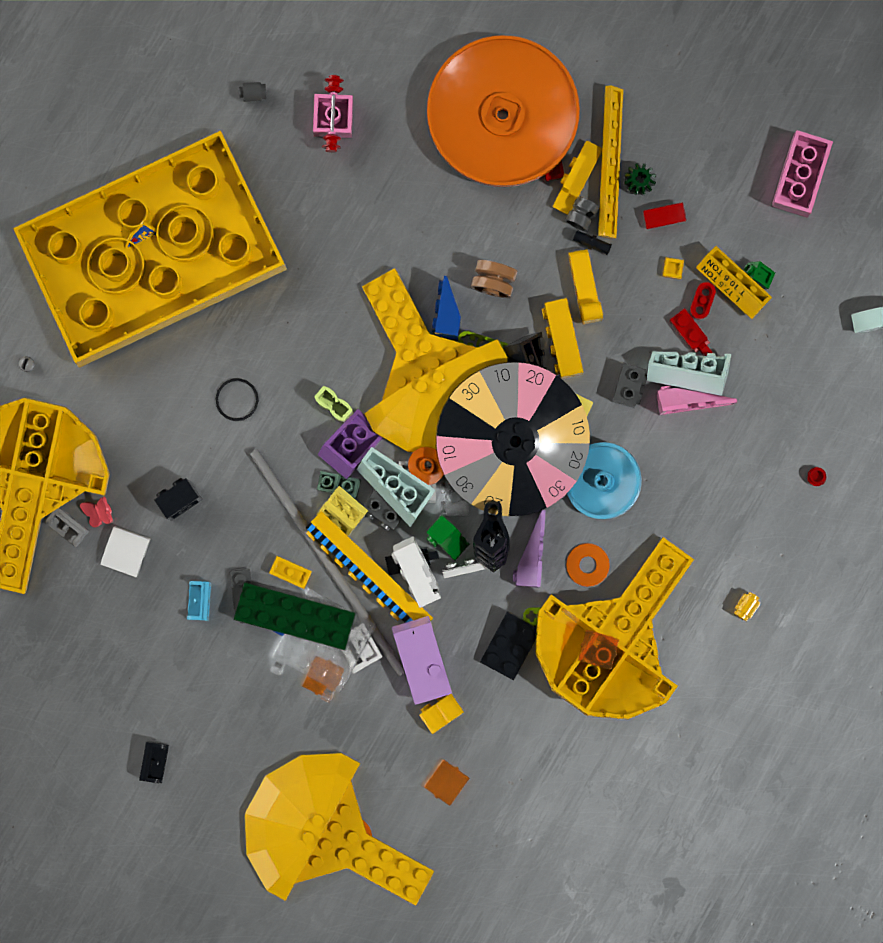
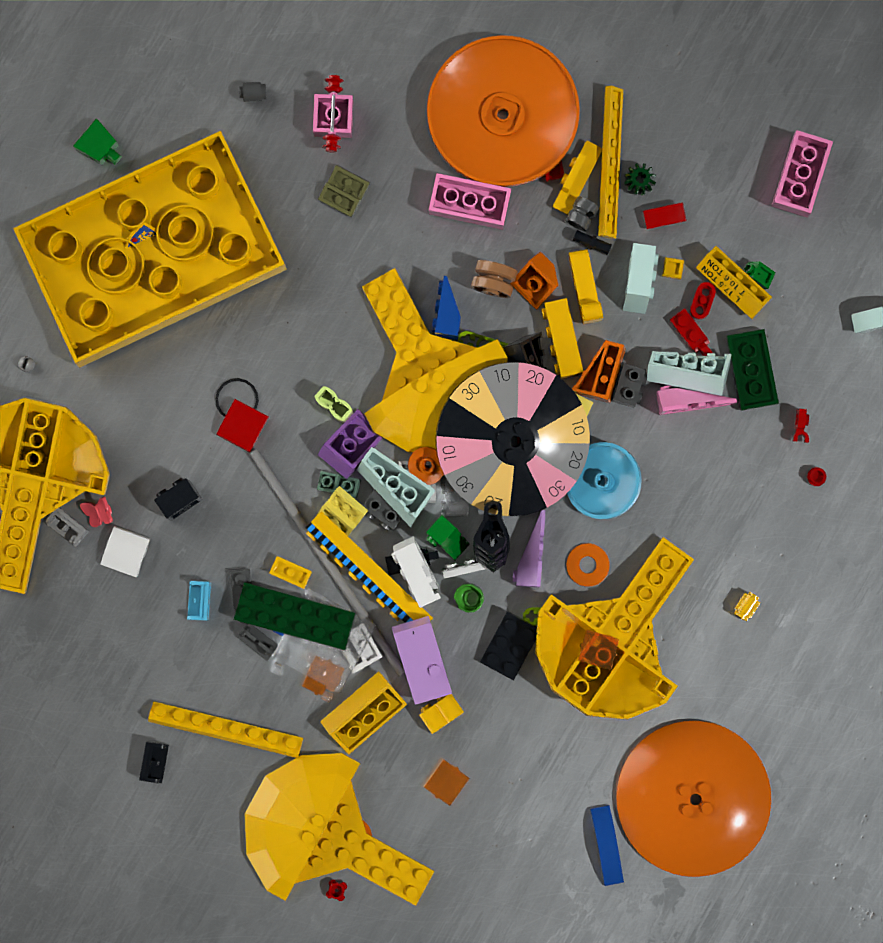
none -> green torso [73,119,122,165]
none -> yellow plate [148,701,303,758]
none -> red slope [216,399,269,453]
none -> dark grey hinge [237,624,279,661]
none -> olive slope [318,165,371,217]
none -> yellow slope [320,671,407,754]
none -> red plate [326,880,347,901]
none -> bright pink brick [429,173,511,230]
none -> bright green hair [454,583,484,613]
none -> orange slope [510,252,559,310]
none -> orange wedge [572,340,626,403]
none -> blue slope [590,805,624,886]
none -> orange dish [616,721,771,877]
none -> light aqua wedge [622,243,659,314]
none -> dark green plate [726,329,779,411]
none -> red plate [792,408,809,443]

